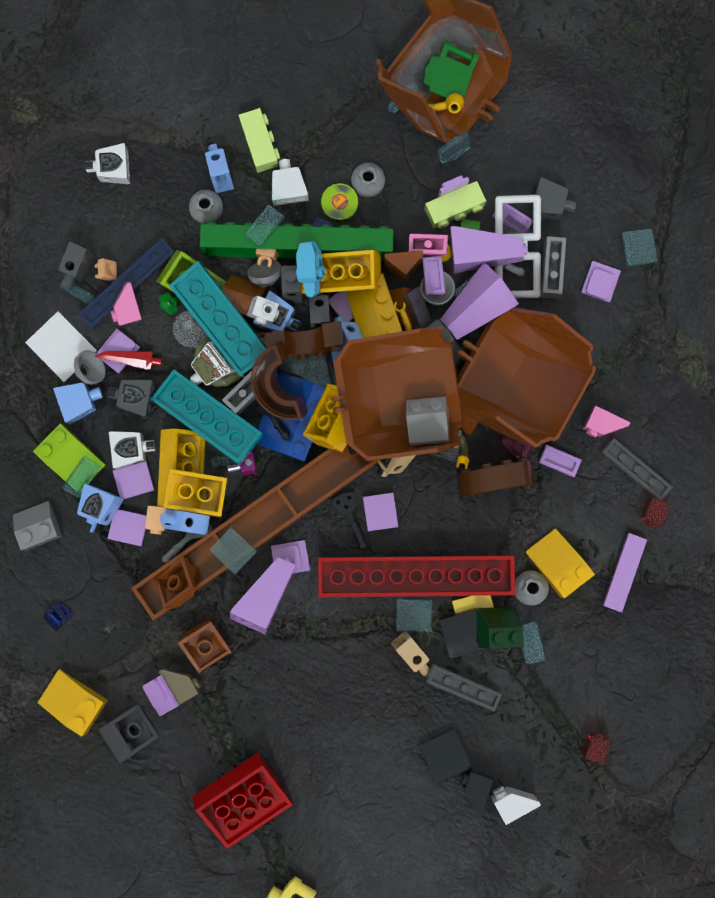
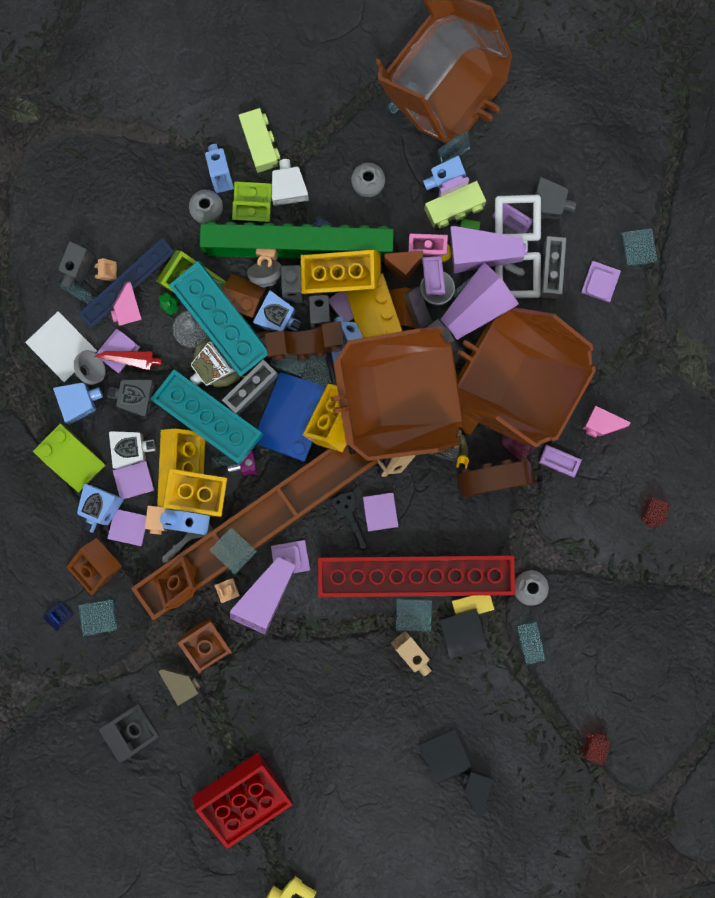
light grey slope [13,501,63,551] -> none
yellow slope [38,669,108,737] -> none
clear light blue tile [62,456,101,499] -> none
white torso [85,143,130,184] -> none
lavender piece [143,675,179,716] -> none
clear light blue tile [245,205,284,247] -> none
white brick [247,296,279,325] -> none
reddish brown brick [251,340,308,420] -> none
black piece [251,399,290,441] -> none
medium azure hinge [296,241,325,298] -> none
lime tile [321,183,358,221] -> none
yellow piece [394,301,412,331] -> none
light grey slope [406,396,449,446] -> none
green piece [422,39,479,98] -> none
dark grey tile [425,663,502,712] -> none
yellow bar [429,93,464,113] -> none
dark green slope [476,607,524,649] -> none
white slope [490,786,541,825] -> none
yellow slope [525,528,595,598] -> none
dark grey tile [600,438,673,502] -> none
lavender tile [602,533,647,612] -> none
none -> dark orange slope [66,538,122,596]
none -> clear light blue piece [78,599,118,636]
none -> light nougat tile [215,578,240,603]
none -> lime slope [232,182,272,222]
none -> light blue torso [423,156,466,190]

